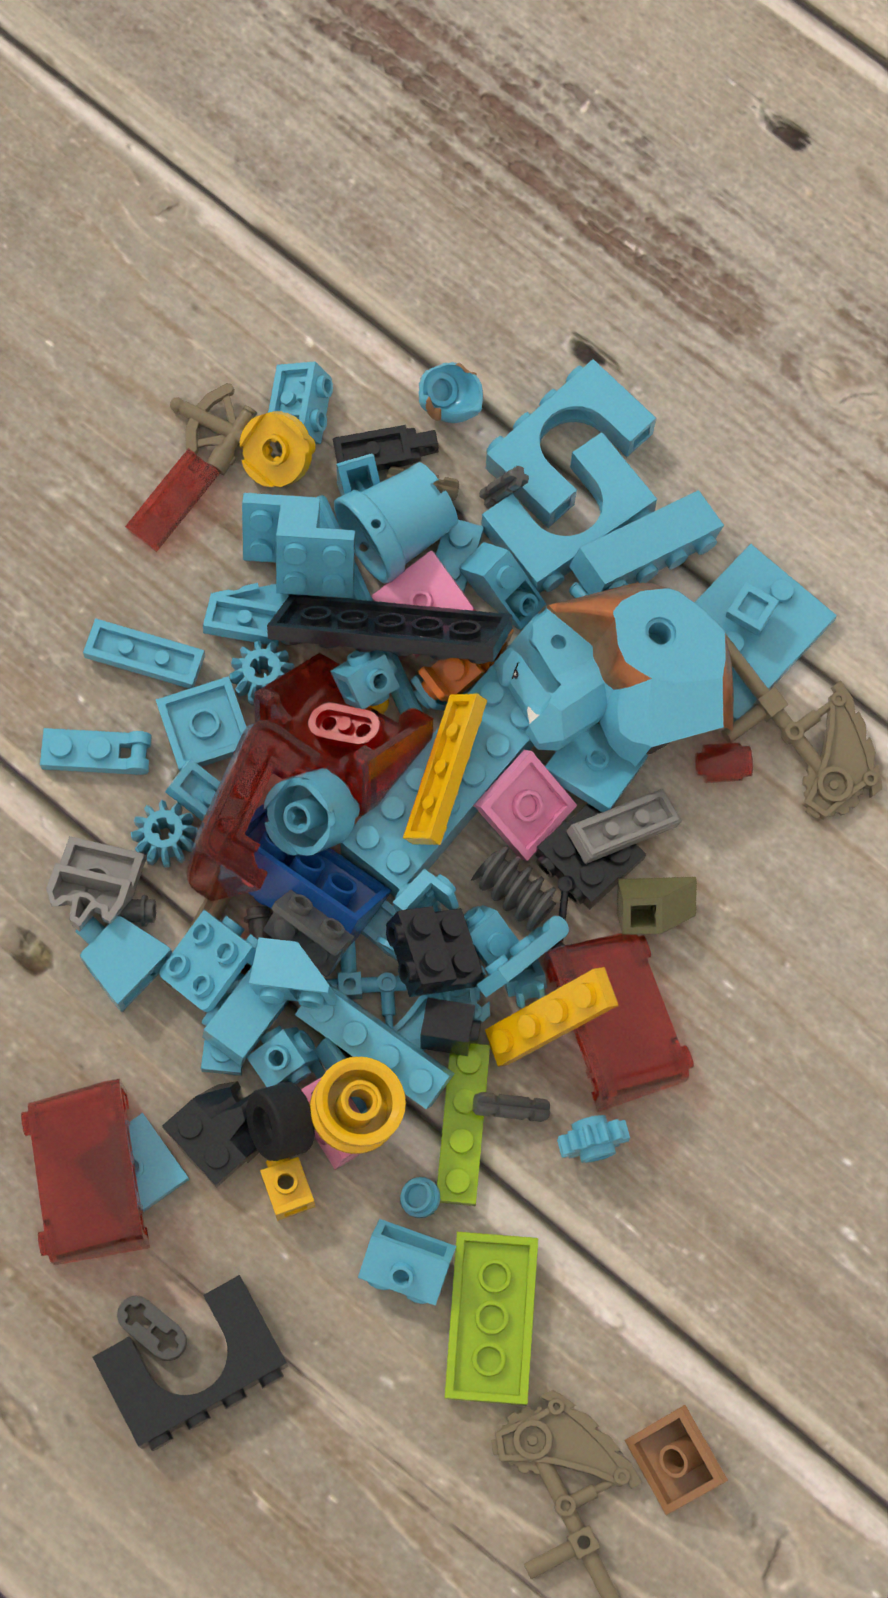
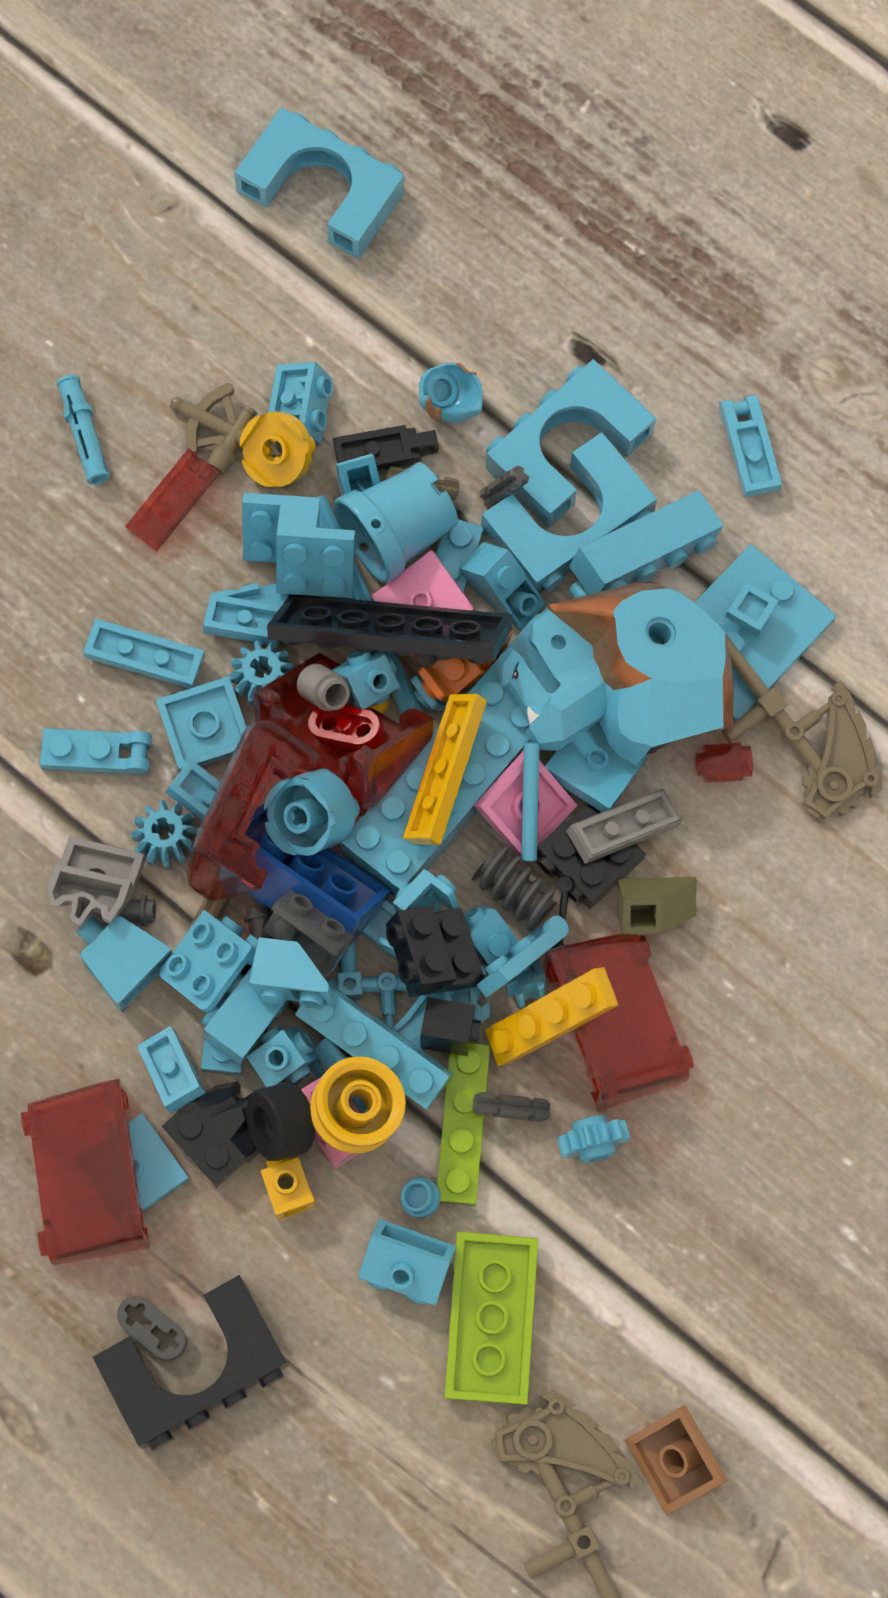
none -> medium azure pin [56,374,110,485]
none -> medium azure plate [137,1026,206,1113]
none -> medium azure arch [234,107,404,259]
none -> light grey brick [297,664,350,711]
none -> medium azure bar [522,742,540,861]
none -> medium azure plate [719,395,782,498]

